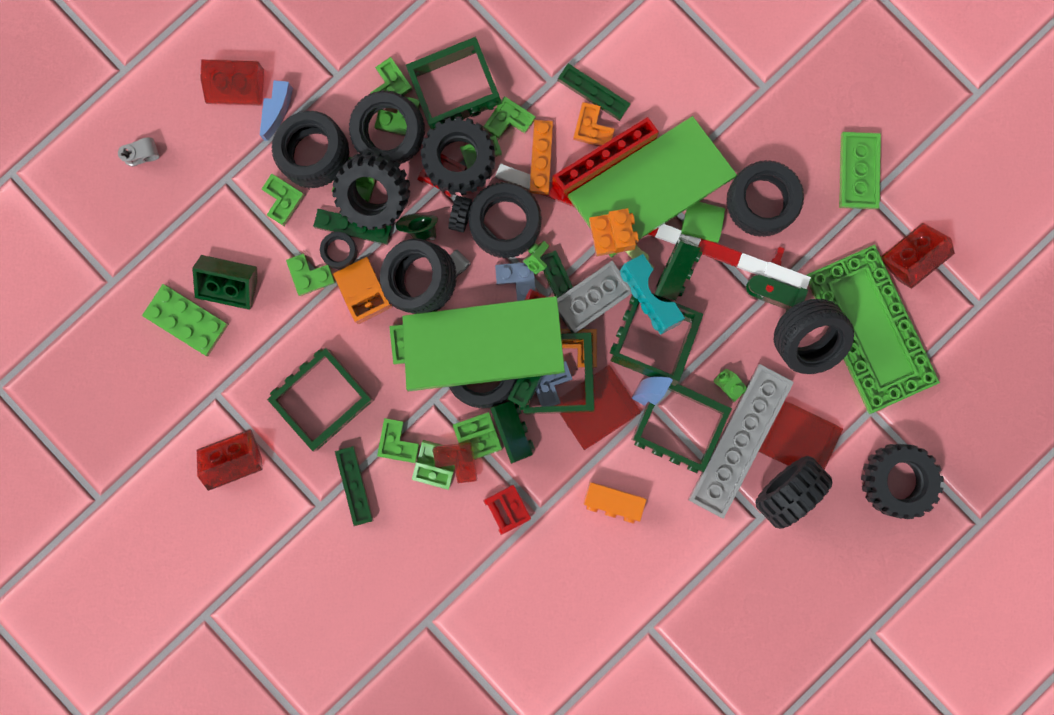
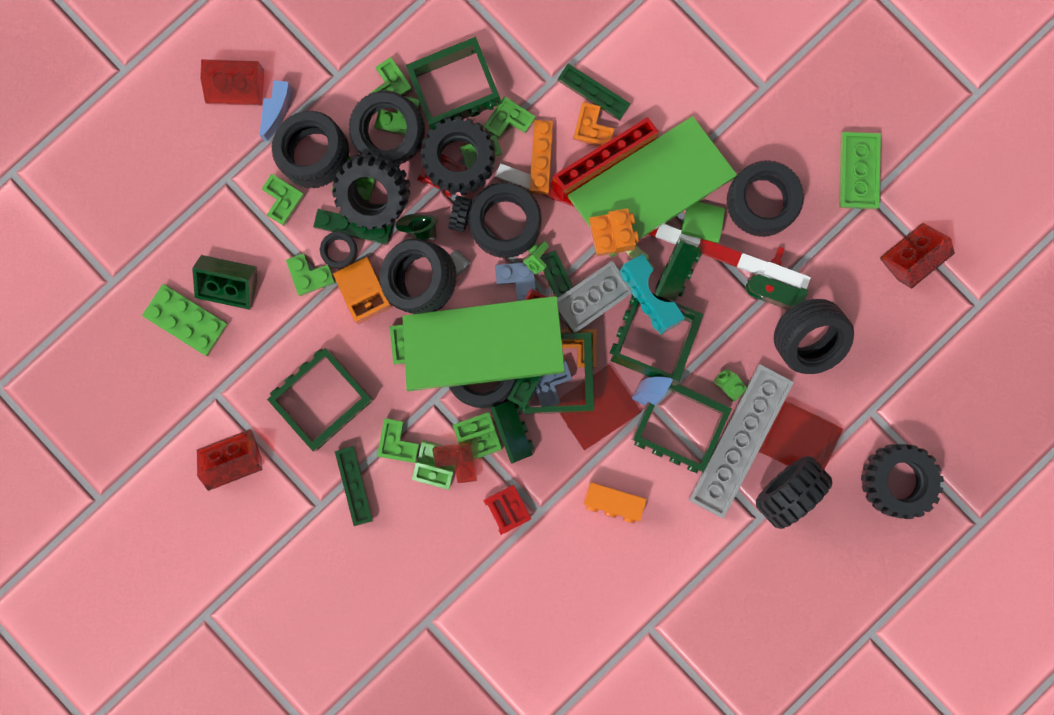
light grey piece [118,137,159,167] -> none
bright green tile [806,245,940,414] -> none

